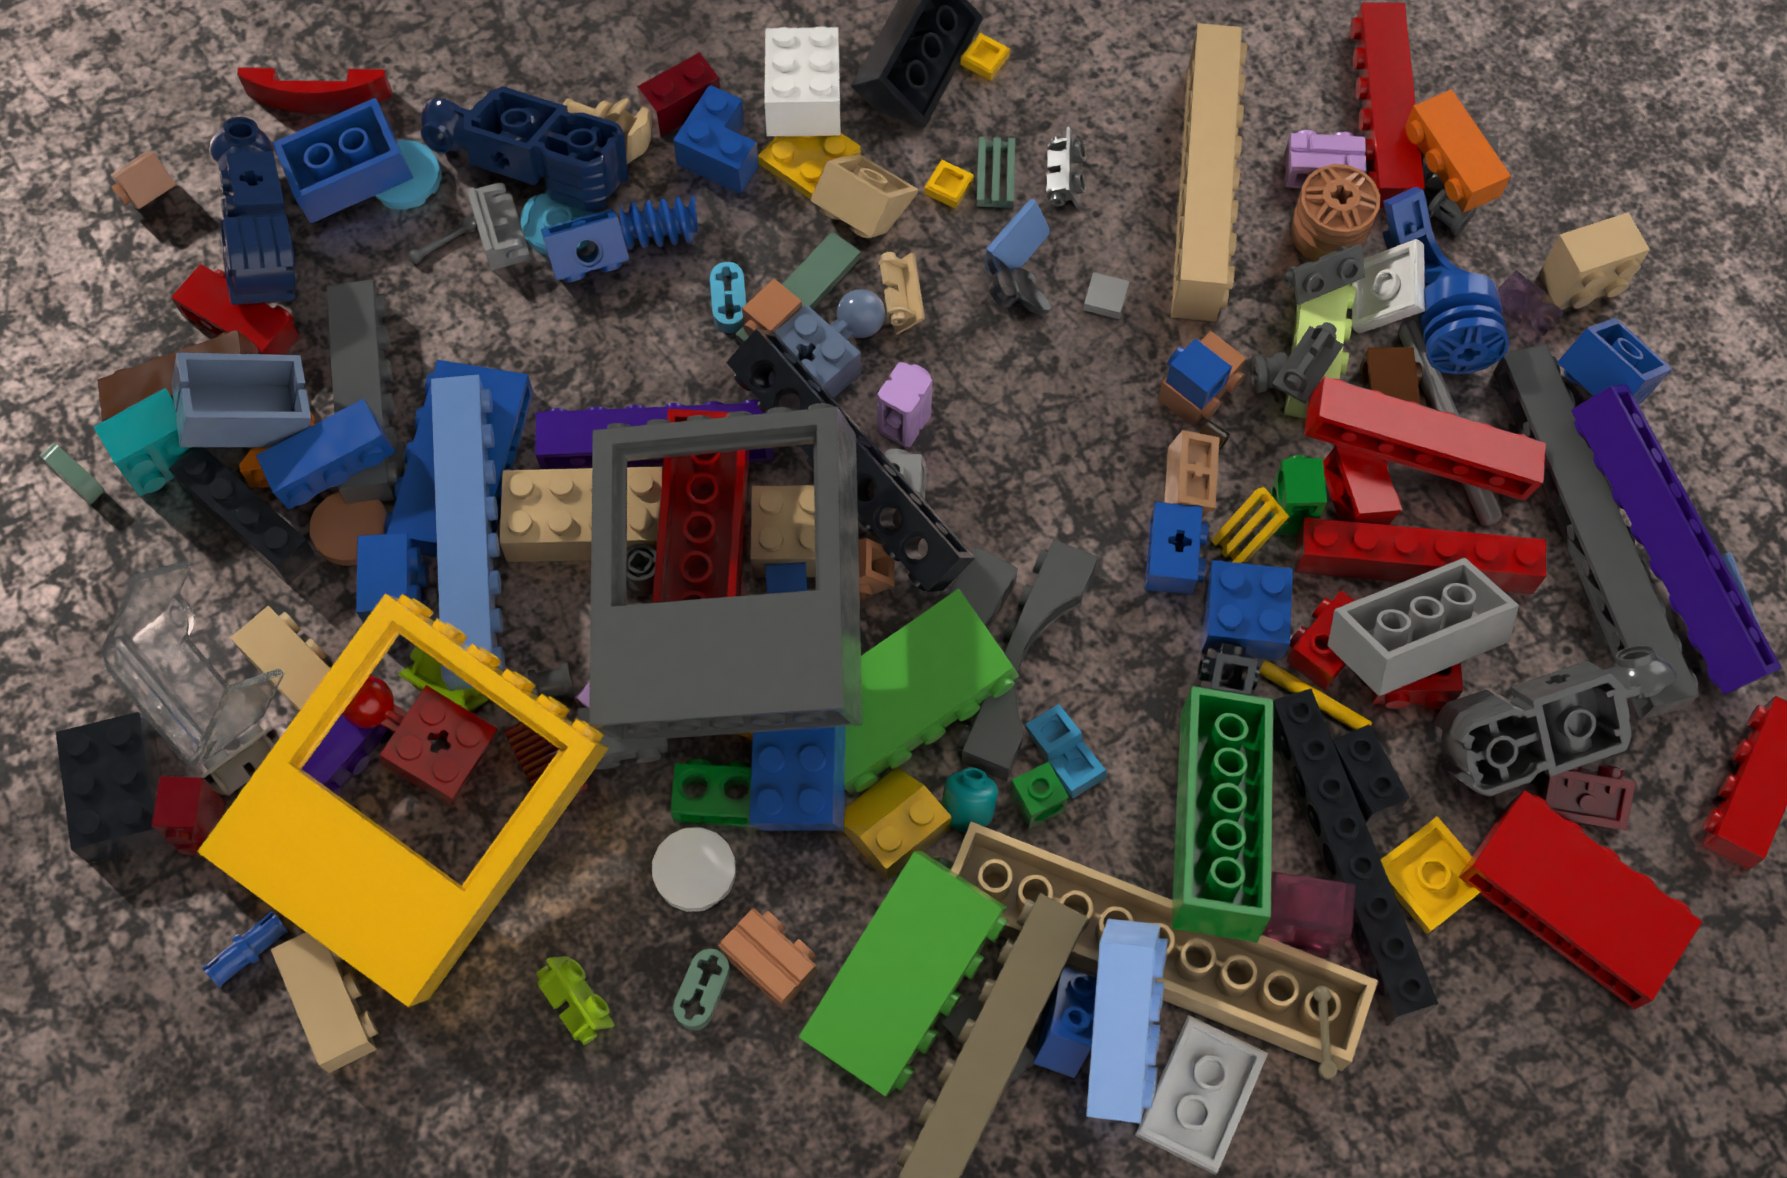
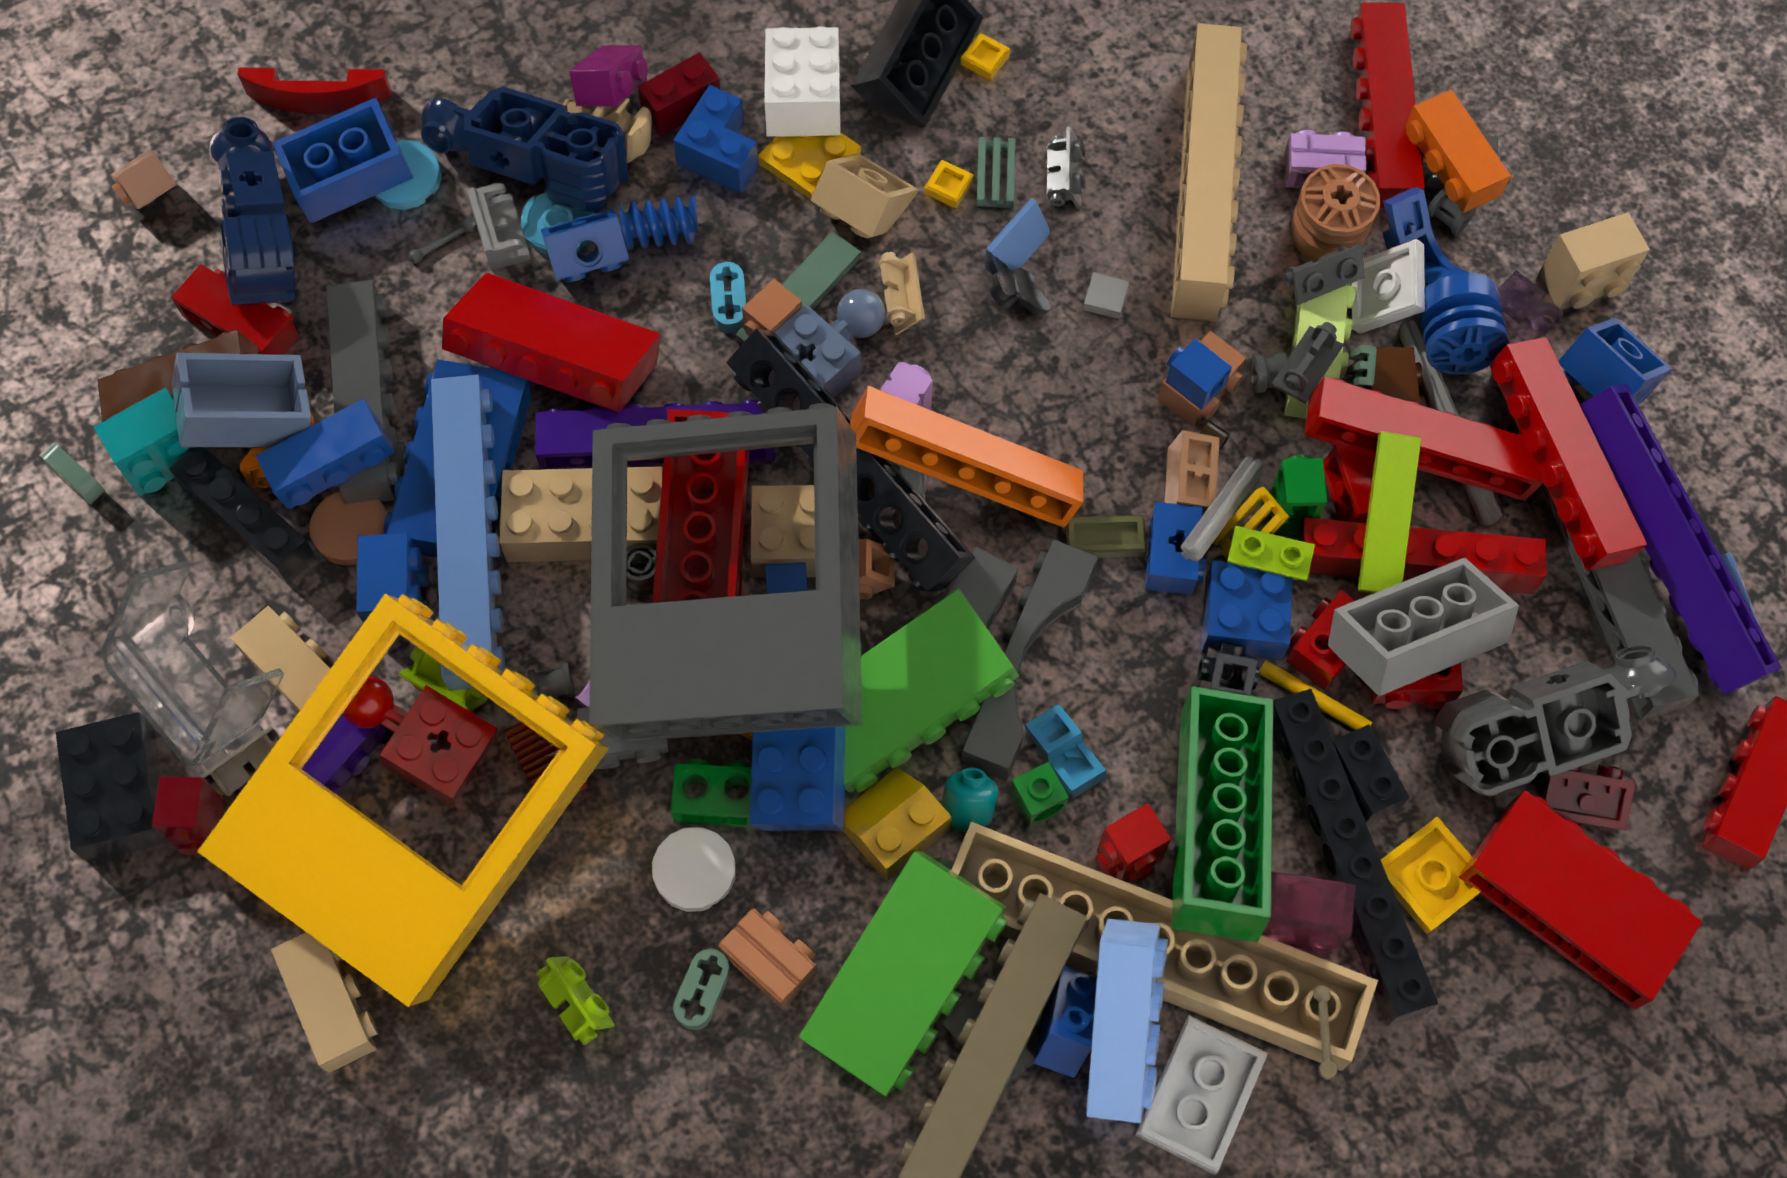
blue pin [201,911,289,988] -> none
none -> red brick [442,272,661,413]
none -> magenta brick [569,45,648,107]
none -> orange brick [850,386,1083,528]
none -> olive tile [1065,515,1147,558]
none -> red brick [1096,803,1171,884]
none -> light grey axle [1181,456,1263,562]
none -> lime hinge [1227,526,1315,582]
none -> sand green tile [1345,345,1377,388]
none -> lime tile [1358,431,1421,594]
none -> brick [1489,337,1647,571]

